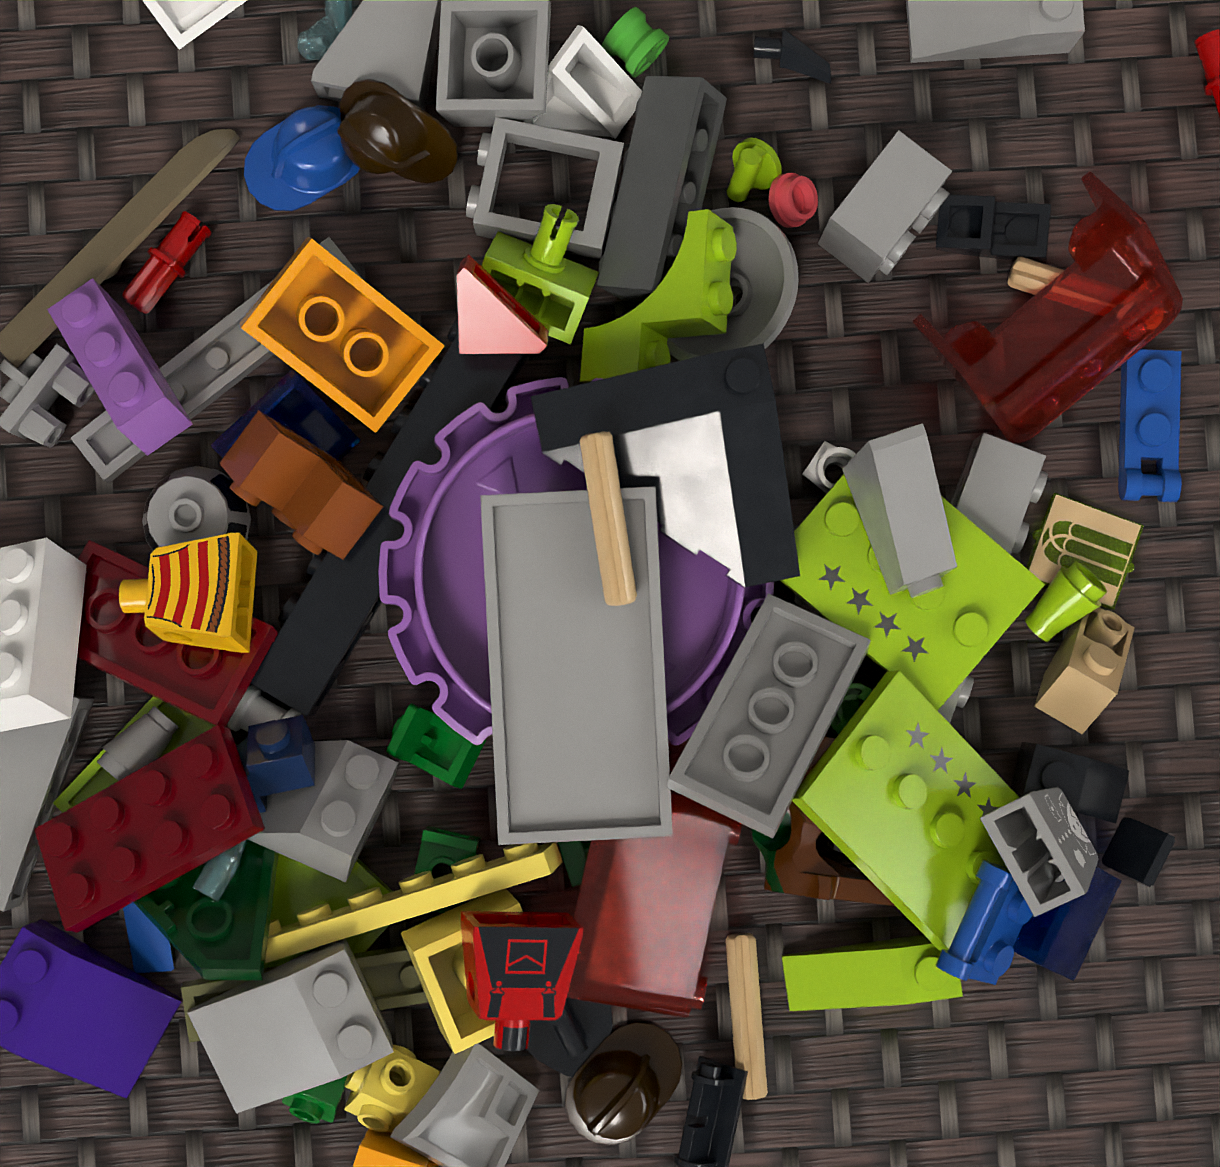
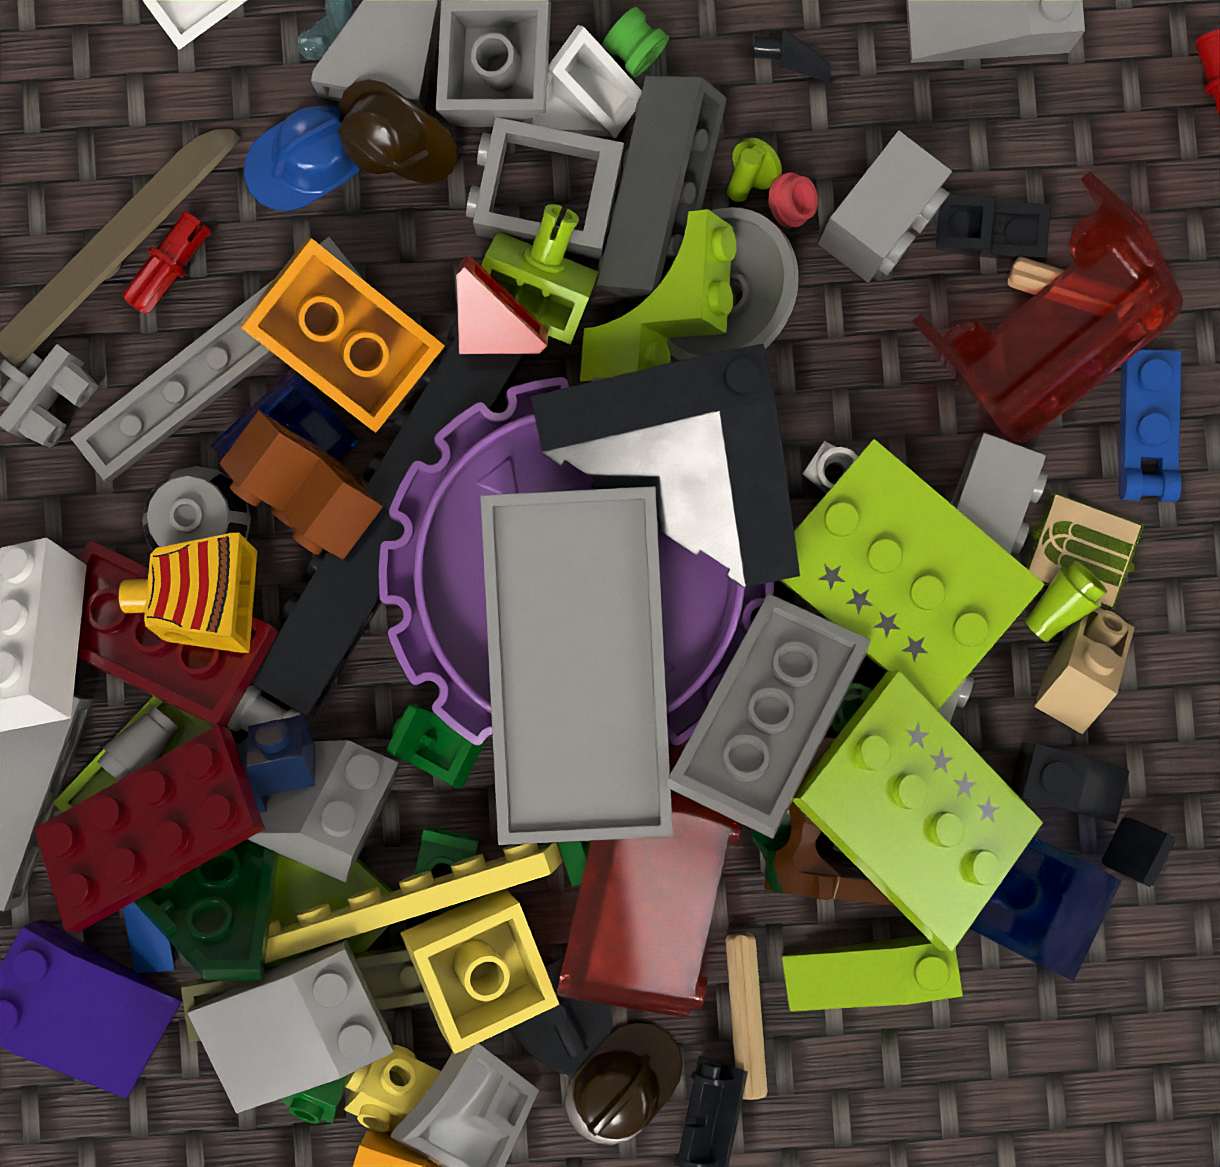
medium lavender brick [47,278,193,456] -> none
clear light blue arm [192,839,247,901] -> none
torso [460,911,583,1051] -> none
tan axle [580,431,637,606] -> none
light grey slope [842,423,957,598] -> none
blue plate [935,860,1033,985] -> none
light grey torso [980,787,1099,917] -> none

